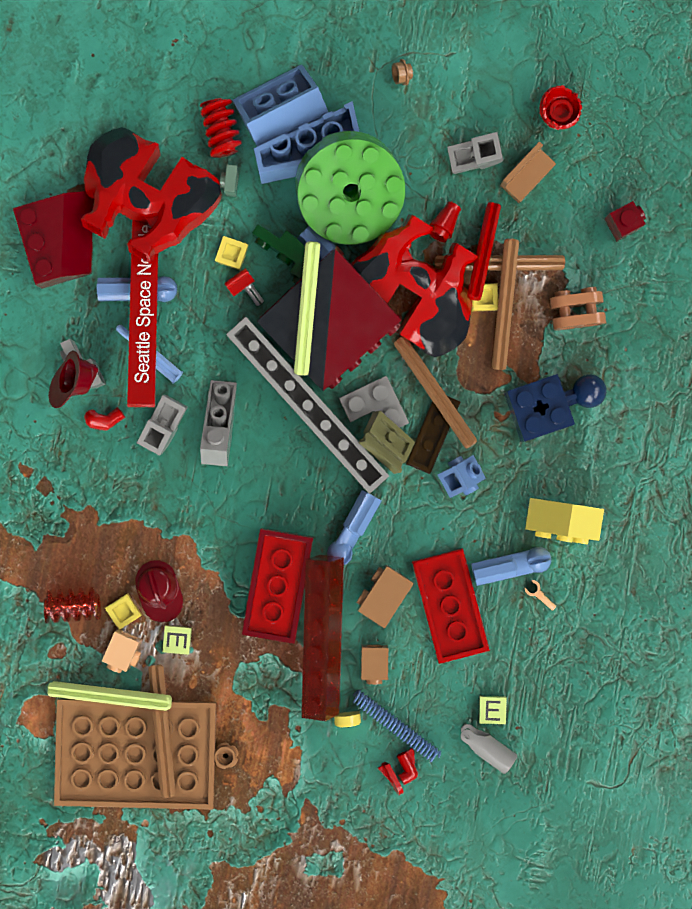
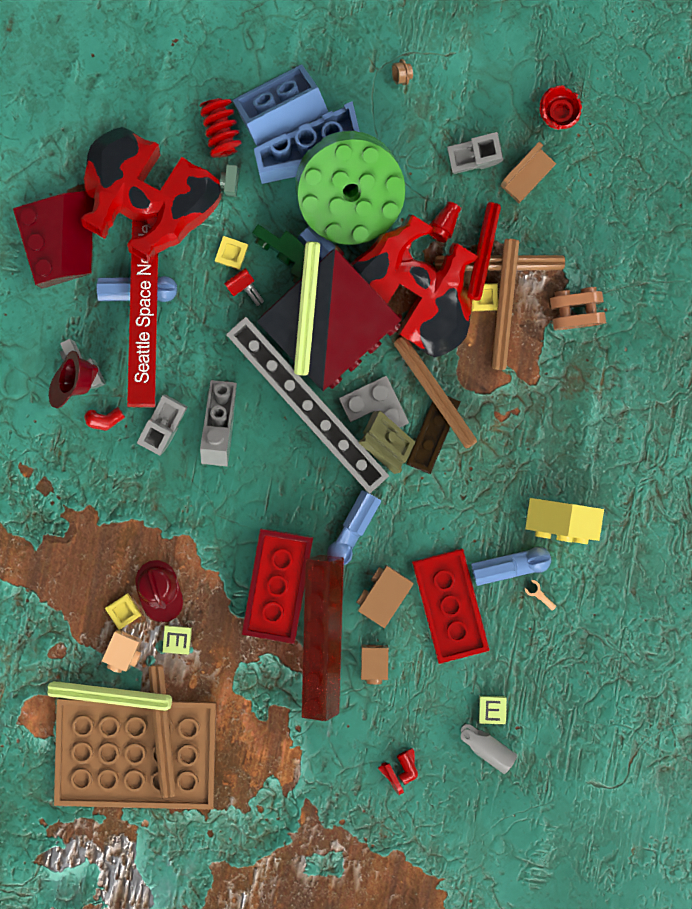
clear red piece [44,587,101,624] -> none
light blue axle [116,325,183,384] -> none
medium nougat plate [214,743,238,769] -> none
light yellow tile [334,711,361,727] -> none
medium blue piece [353,690,441,762] -> none
medium blue brick [438,455,486,498] -> none
dark blue brick [504,374,607,442] -> none
dark red brick [604,201,646,242] -> none

